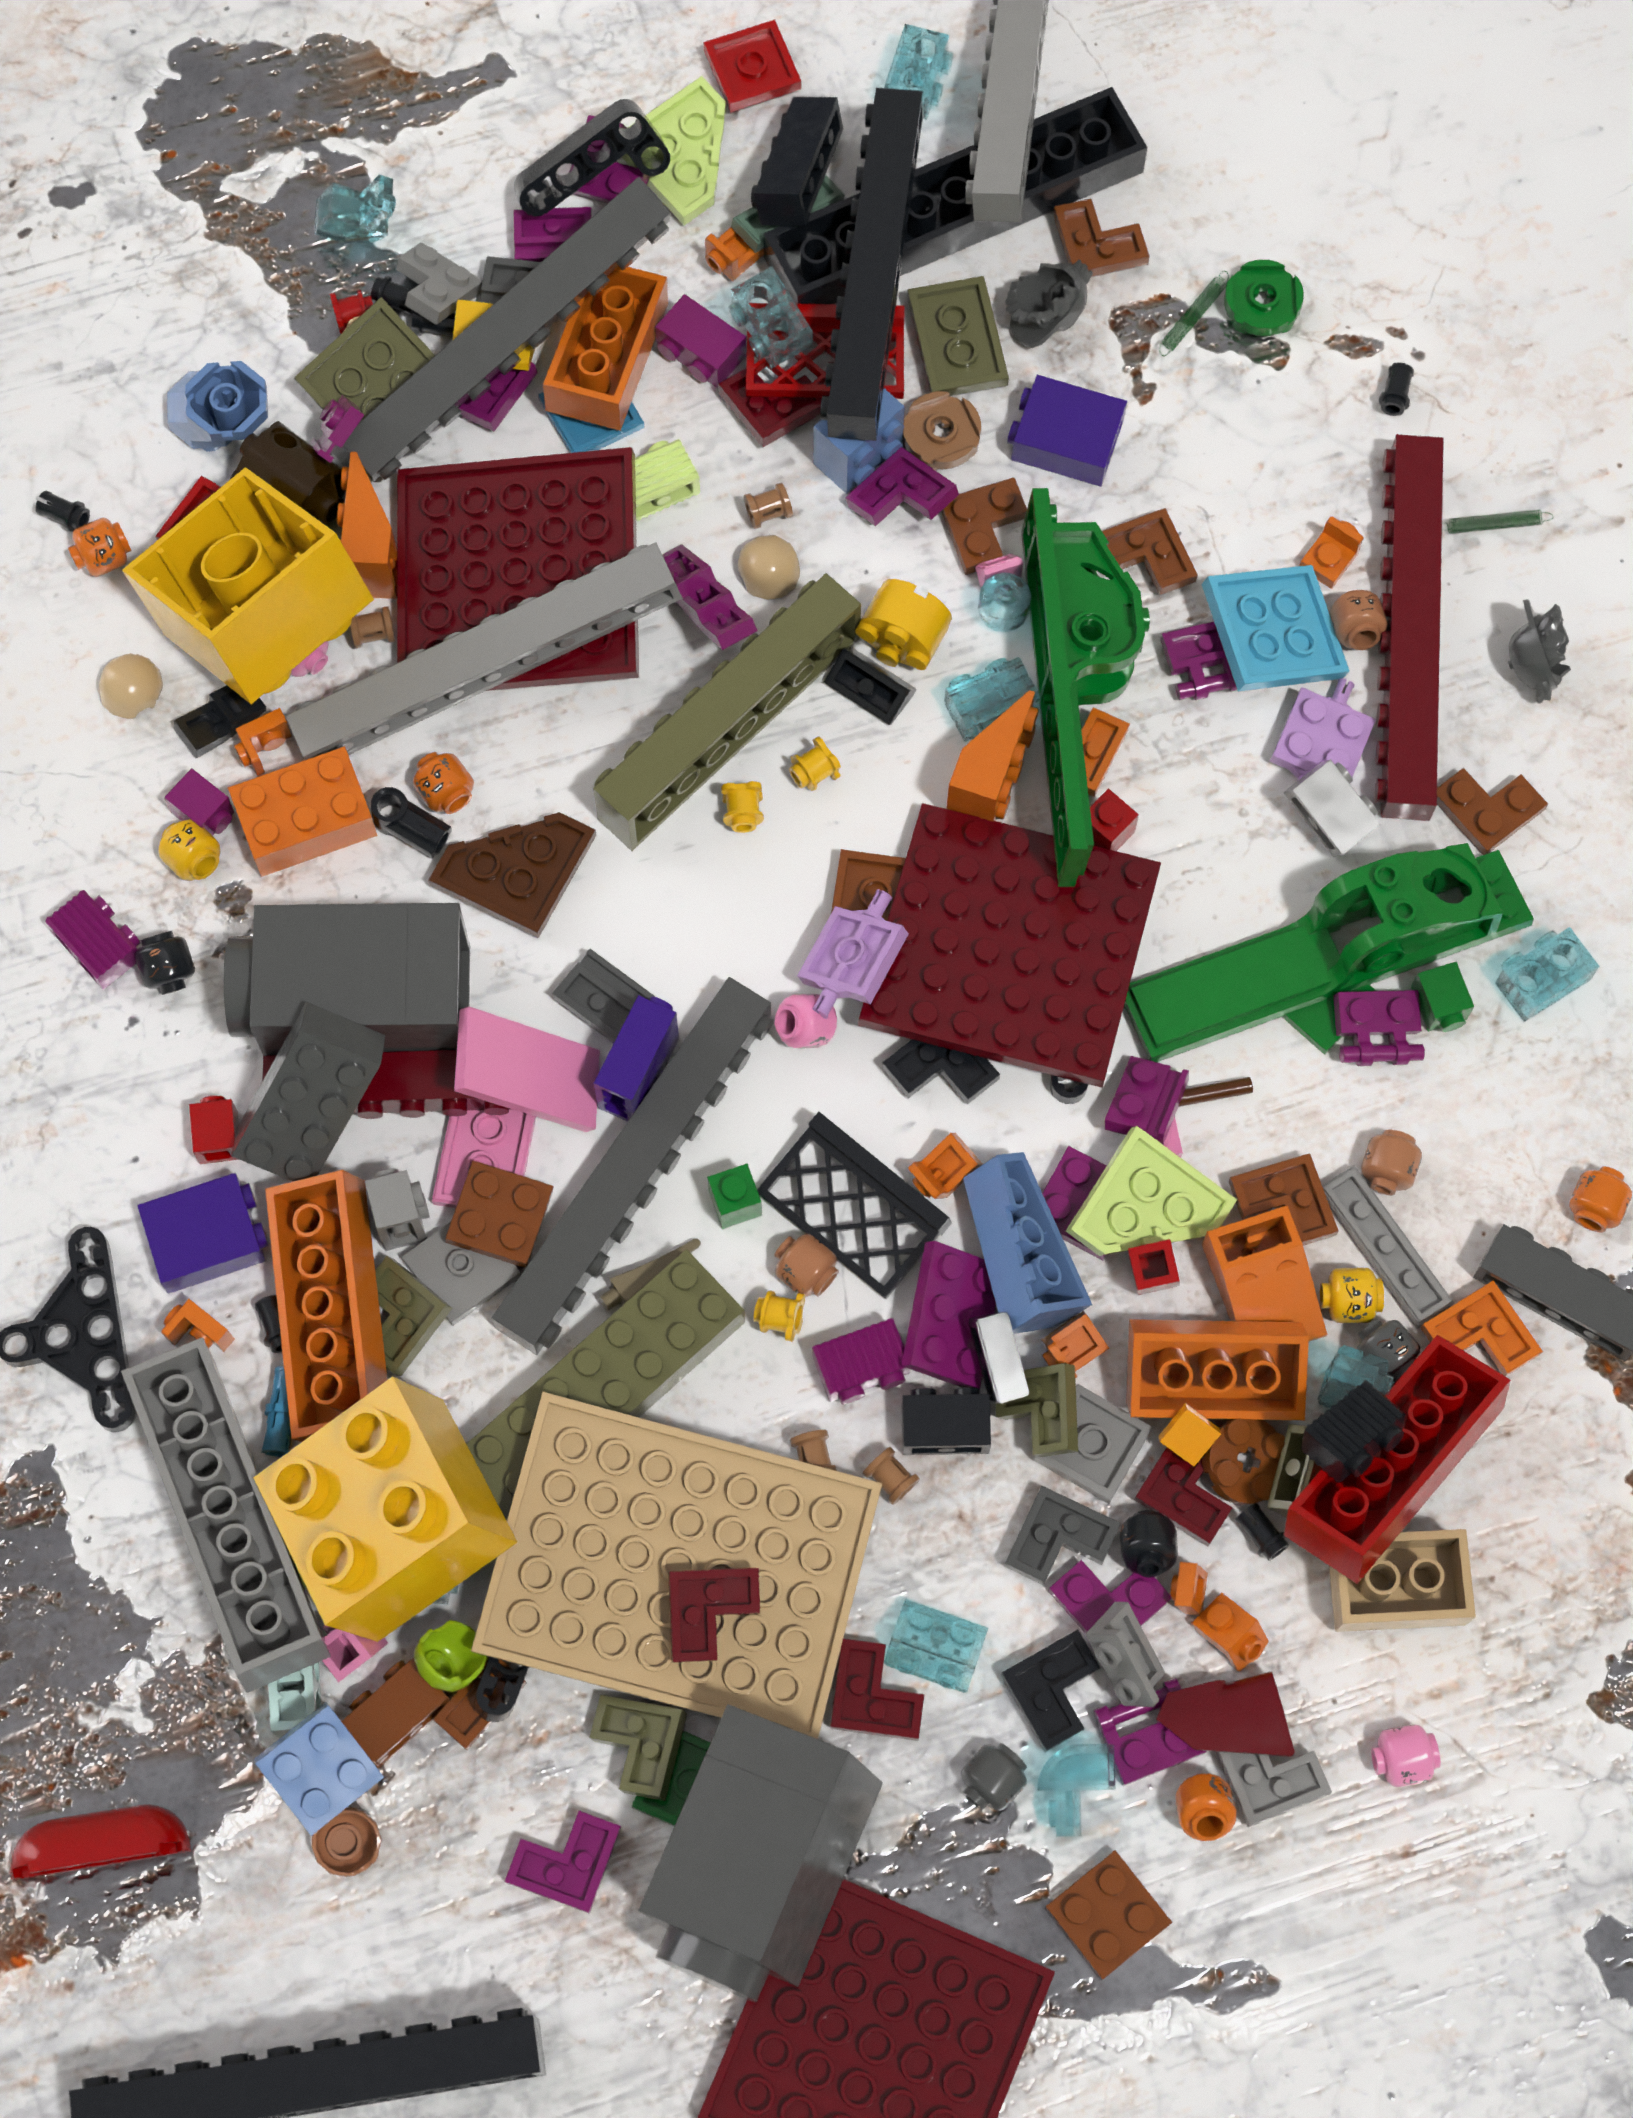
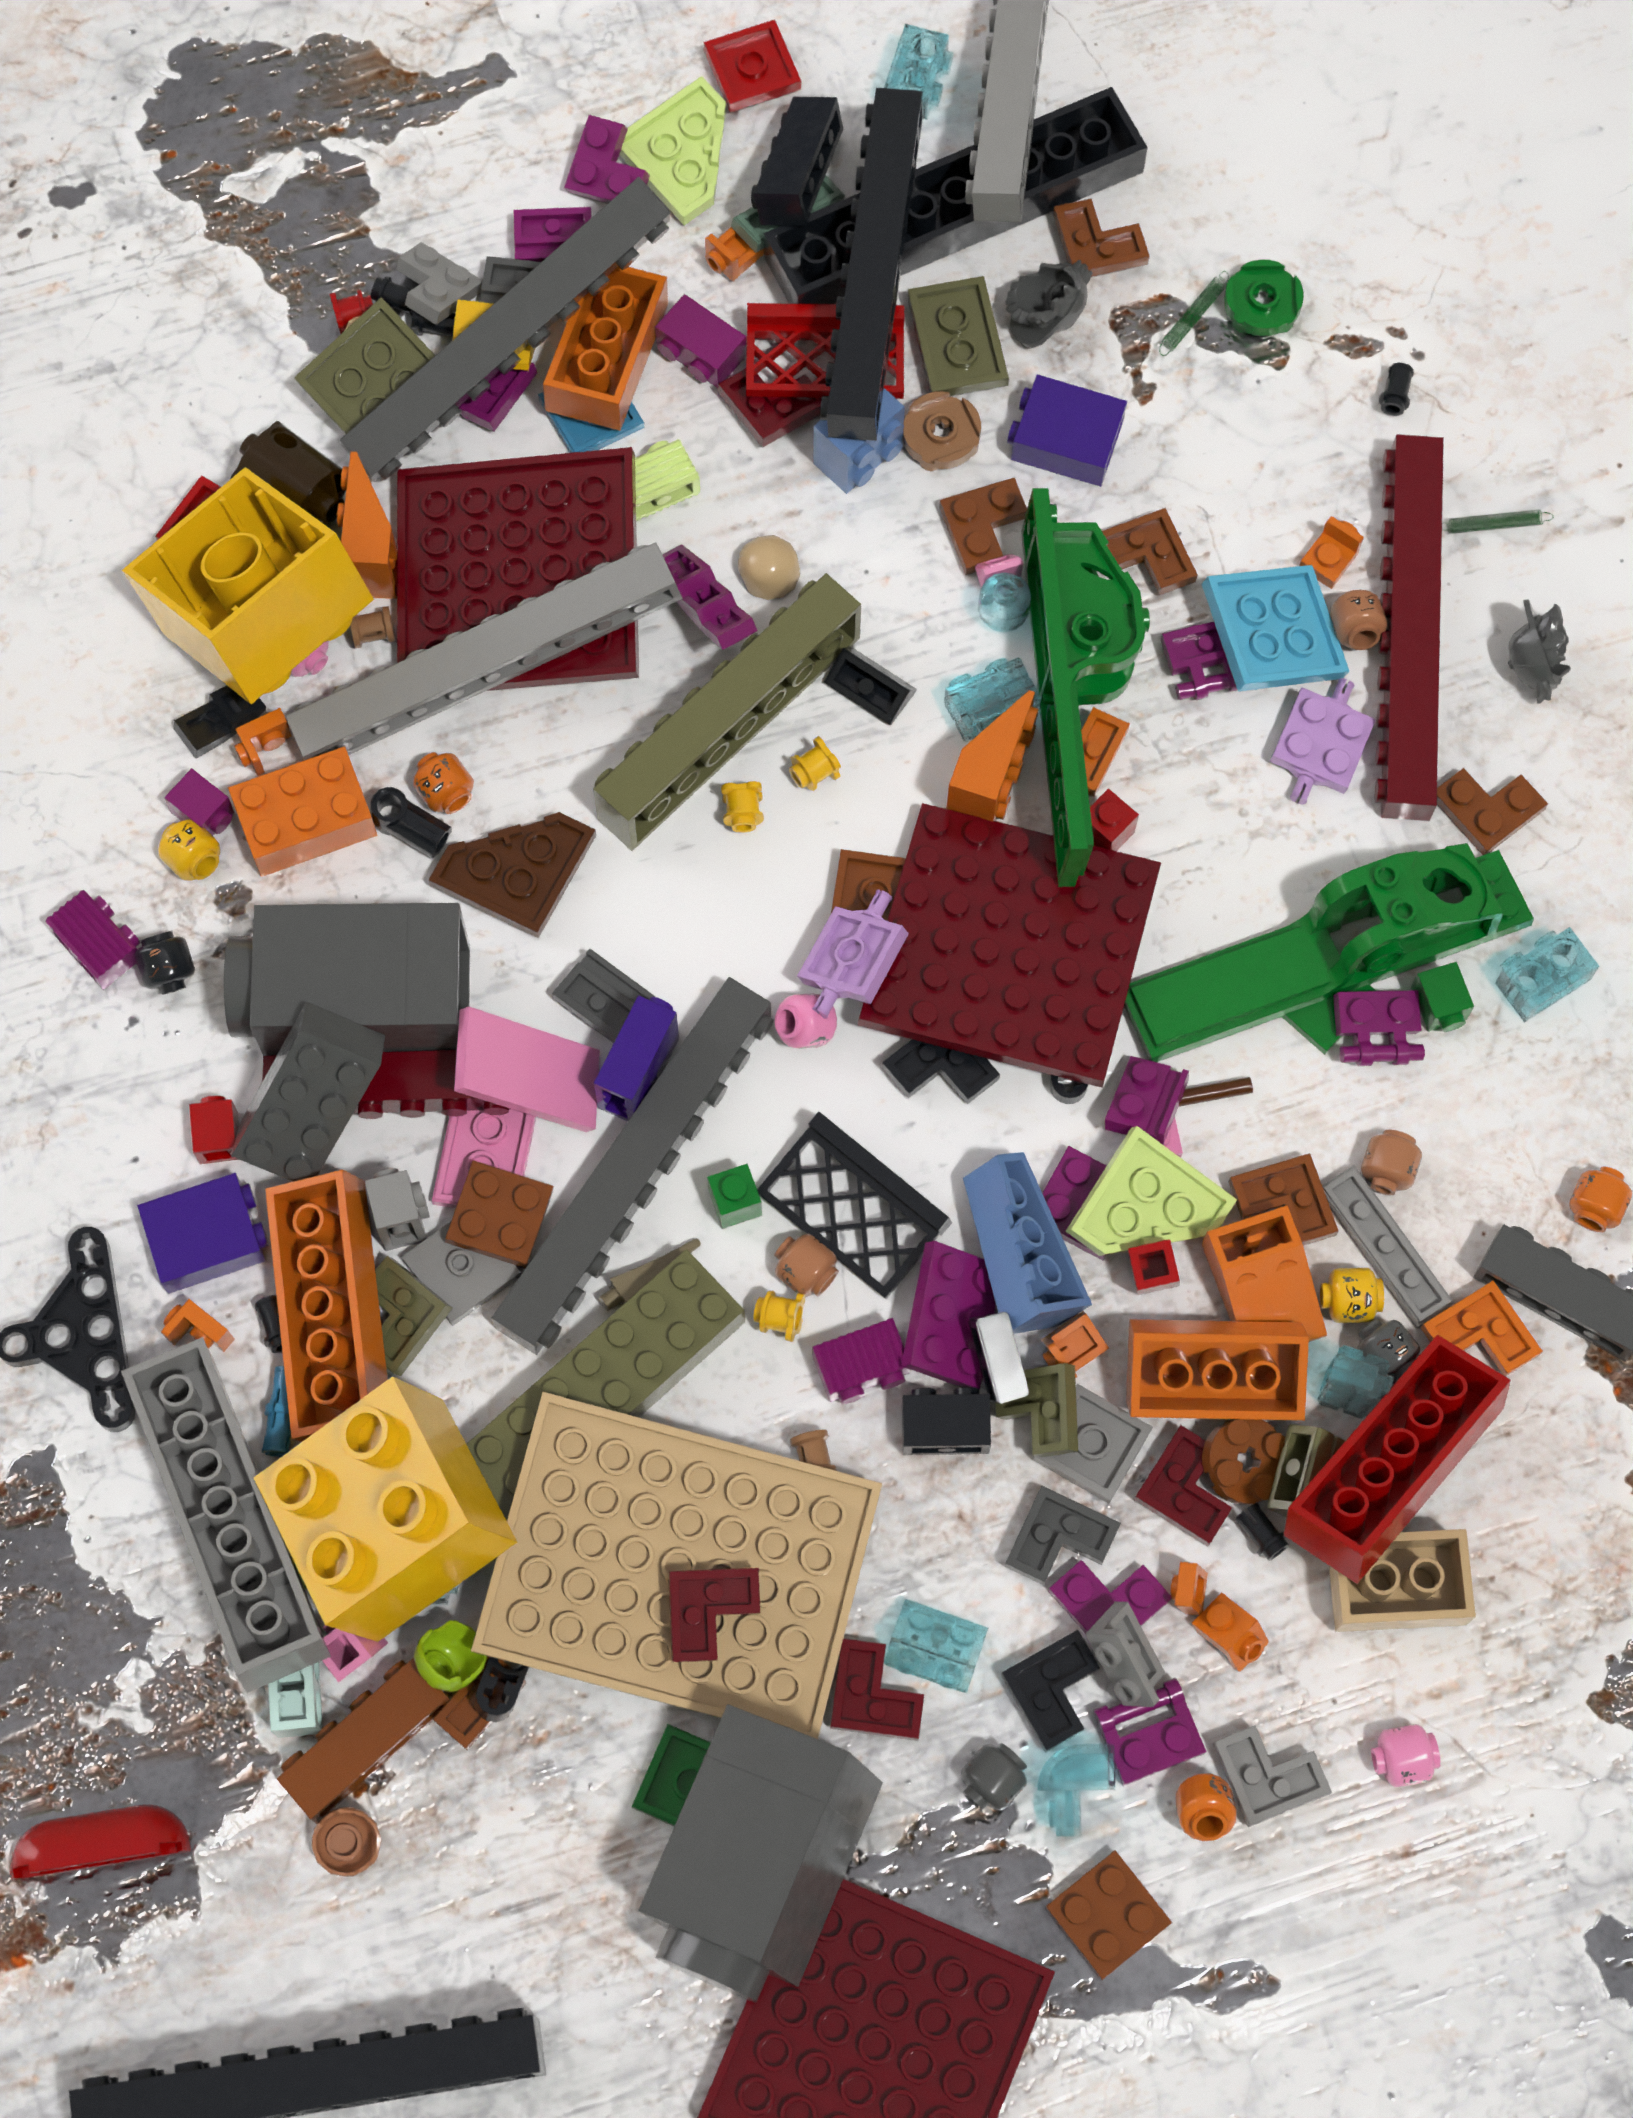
black pin [35,490,90,532] -> none
orange head [68,517,131,577] -> none
tan hair [99,653,163,719] -> none
medium blue brick [167,361,268,451] -> none
medium blue brick [254,1702,384,1836] -> none
magenta plate [310,395,364,463] -> none
clear light blue brick [314,174,396,243] -> none
magenta plate [504,1811,621,1914] -> none
black beam [514,99,670,216] -> none
olive plate [589,1695,687,1801] -> none
clear light blue brick [728,266,813,369] -> none
medium nougat bush [743,482,793,529] -> none
magenta plate [845,447,959,526] -> none
yellow brick [855,579,952,670] -> none
medium nougat bush [863,1447,920,1505] -> none
orange bracket [908,1133,983,1199] -> none
black head [1120,1510,1178,1578] -> none
dark red panel [1156,1671,1295,1757] -> none
light orange tile [1158,1403,1221,1467] -> none
brick [1283,759,1381,857] -> none
black brick [1301,1380,1406,1483] -> none

